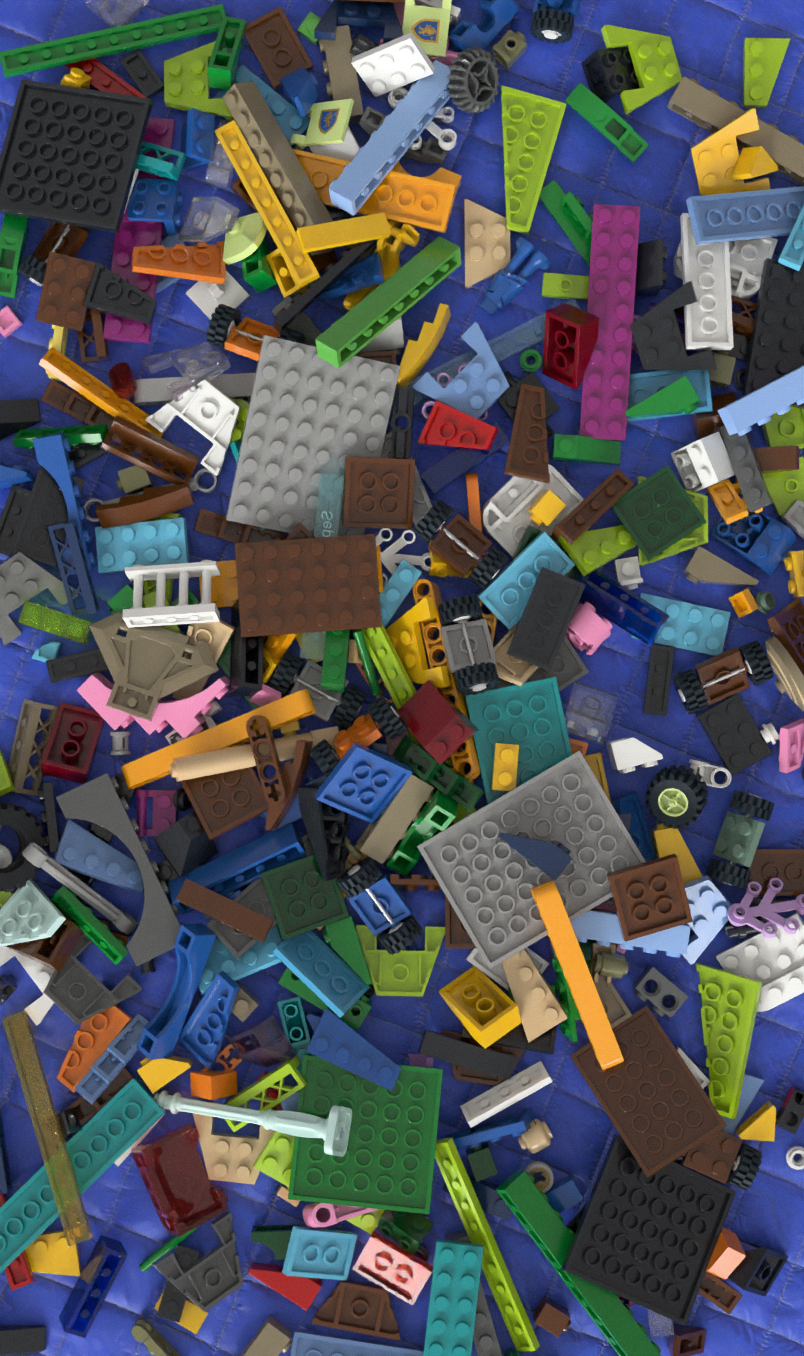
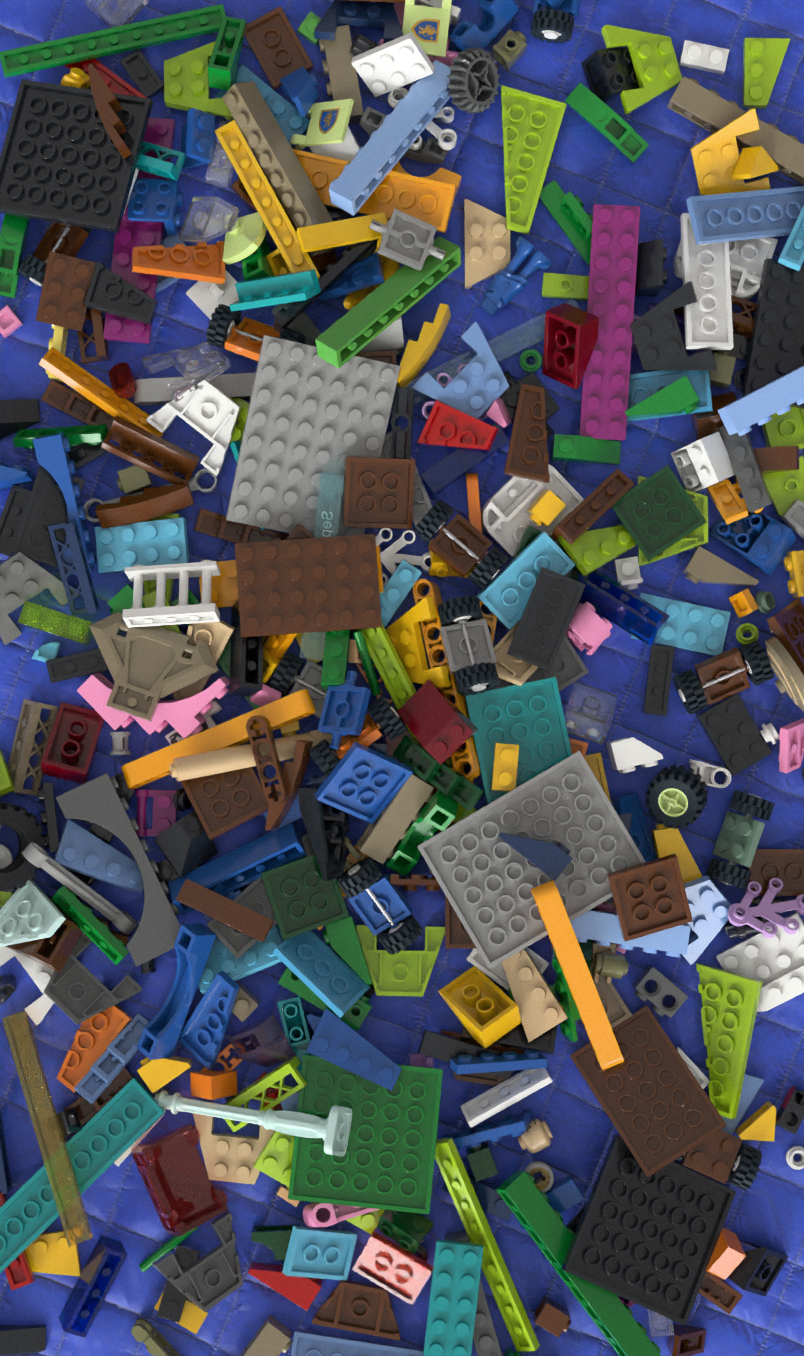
none -> reddish brown slope [88,63,132,159]
none -> teal fence [229,269,321,312]
none -> blue plate [317,671,371,750]
none -> light grey plate [369,209,446,271]
none -> blue plate [450,1050,547,1074]
none -> bright pink slope [486,398,512,427]
none -> white plate [679,40,729,75]
none -> lime plate [736,623,759,645]

